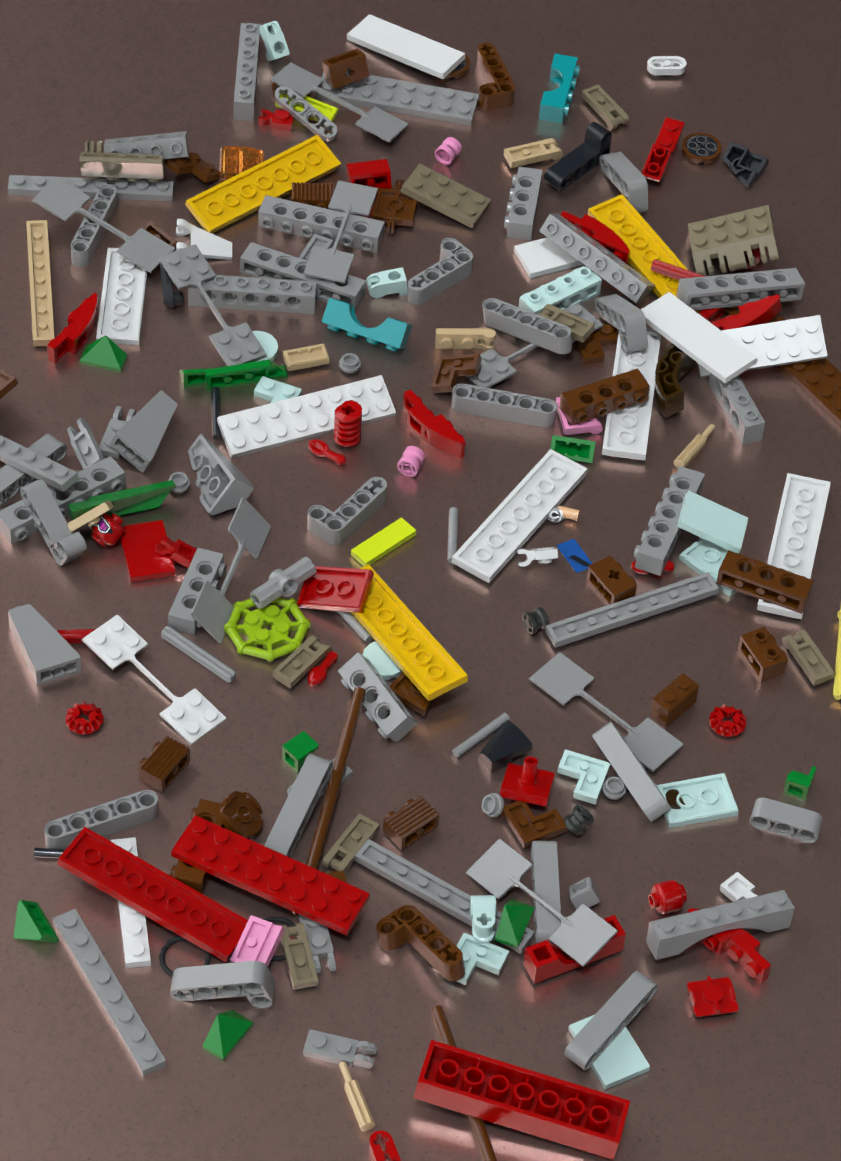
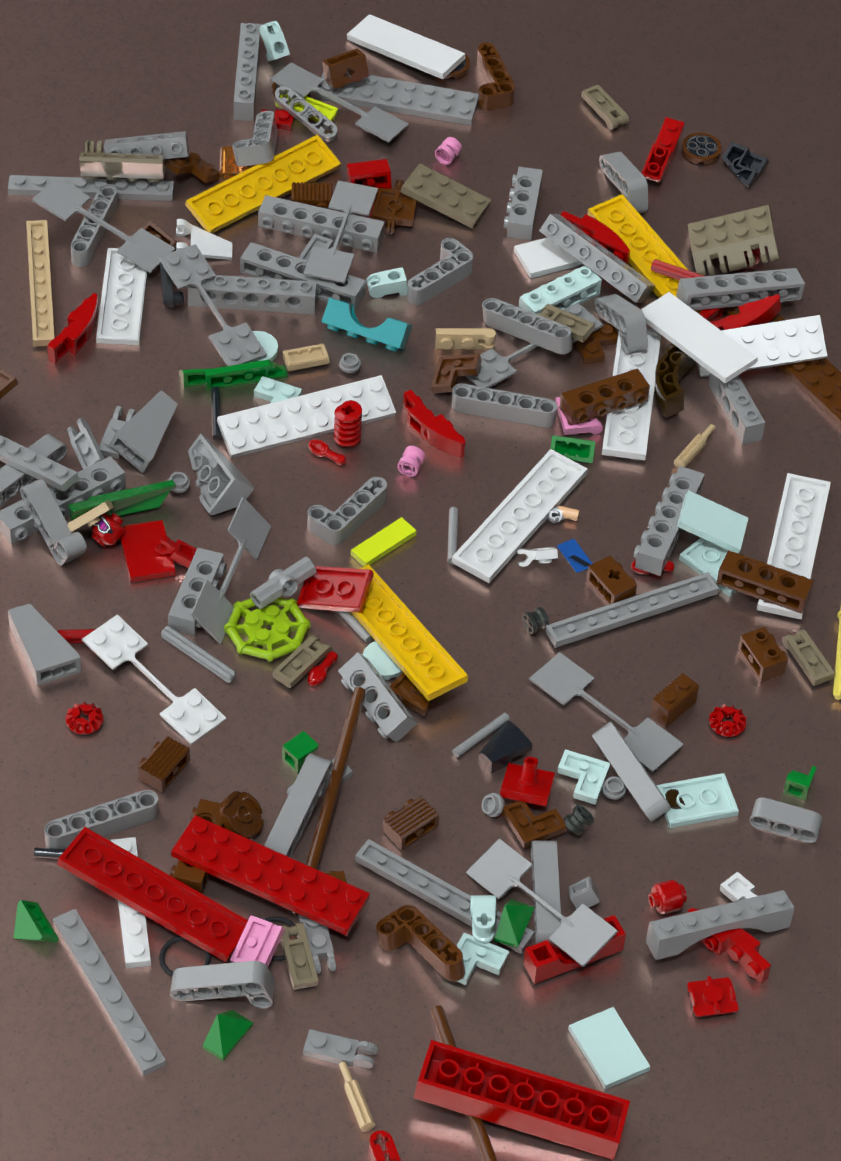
green slope [80,335,127,372] -> none
dark tan plate [322,813,380,875] -> none
tan plate [503,138,563,168] -> none
teal arch [539,54,580,123] -> none
black beam [543,122,612,192] -> none
light grey beam [564,970,658,1070] -> none
white plate [647,56,687,76] -> none
none -> light grey beam [232,111,278,167]

